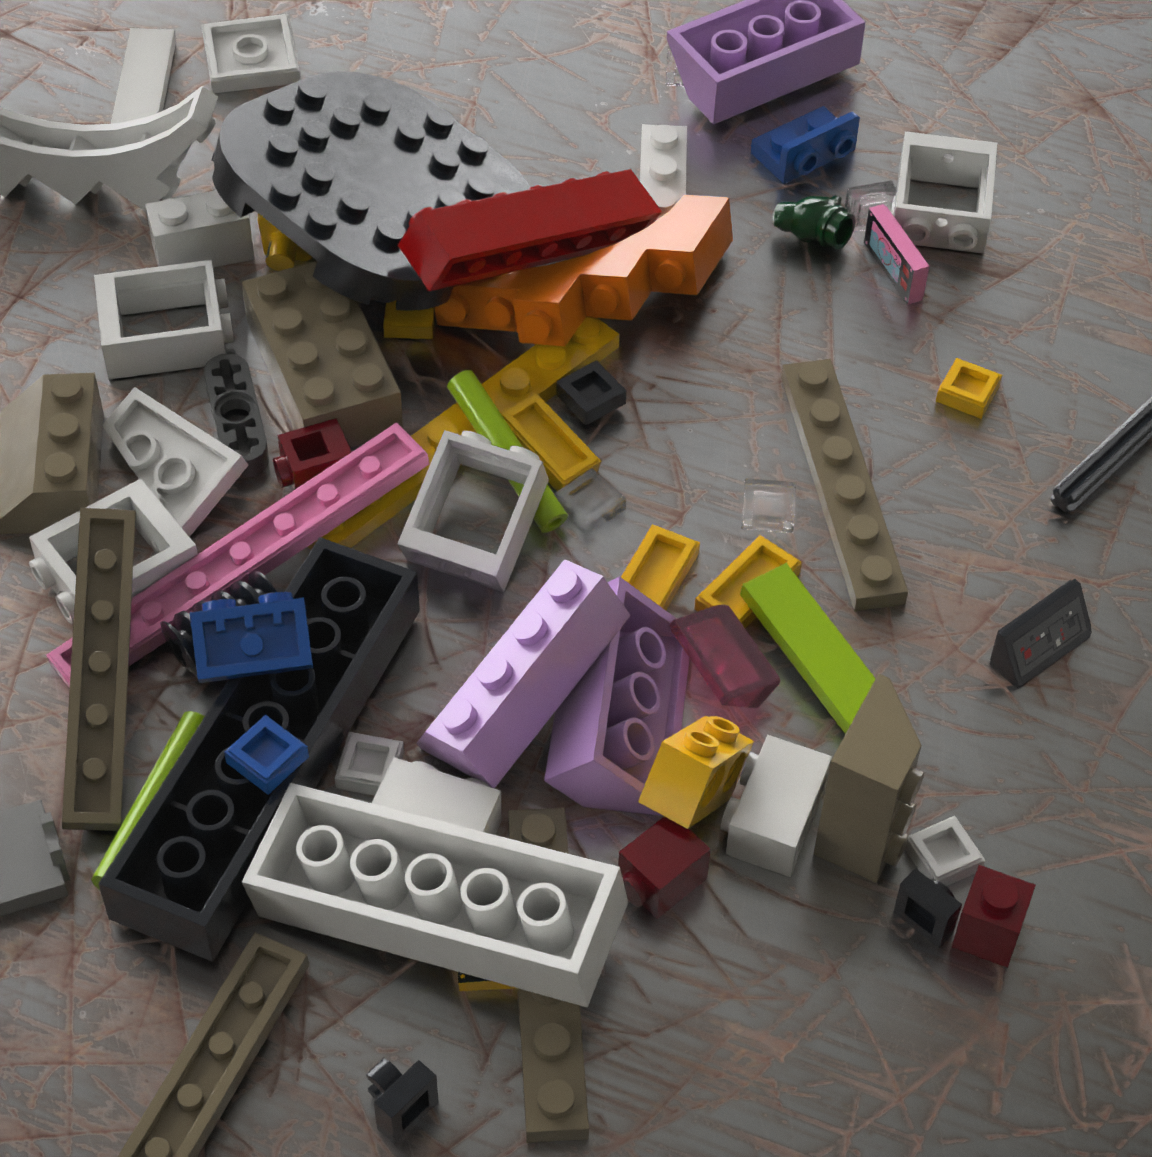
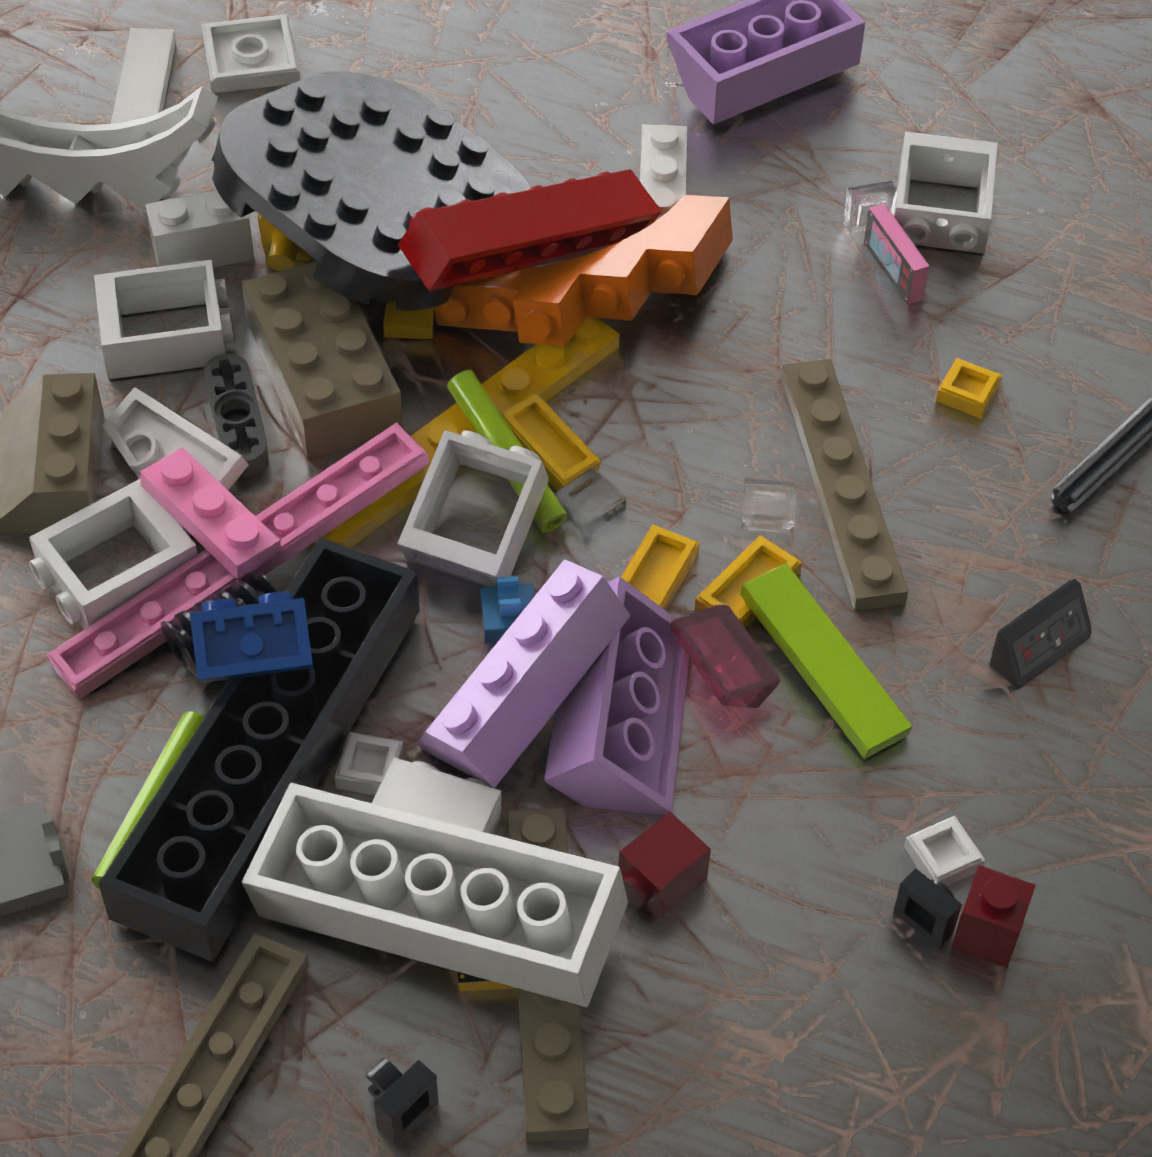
dark tan plate [62,508,136,831] -> none
blue tile [224,715,309,795] -> none
dark red brick [273,418,352,491] -> none
black plate [556,360,627,425] -> none
yellow brick [638,715,754,829] -> none
white brick [720,734,832,877] -> none
blue bracket [751,106,860,184] -> none
dark green animal [772,195,856,249] -> none
dark tan slope [813,674,925,883] -> none
none -> bright pink plate [139,447,281,580]
none -> dark azure tile [480,576,535,643]

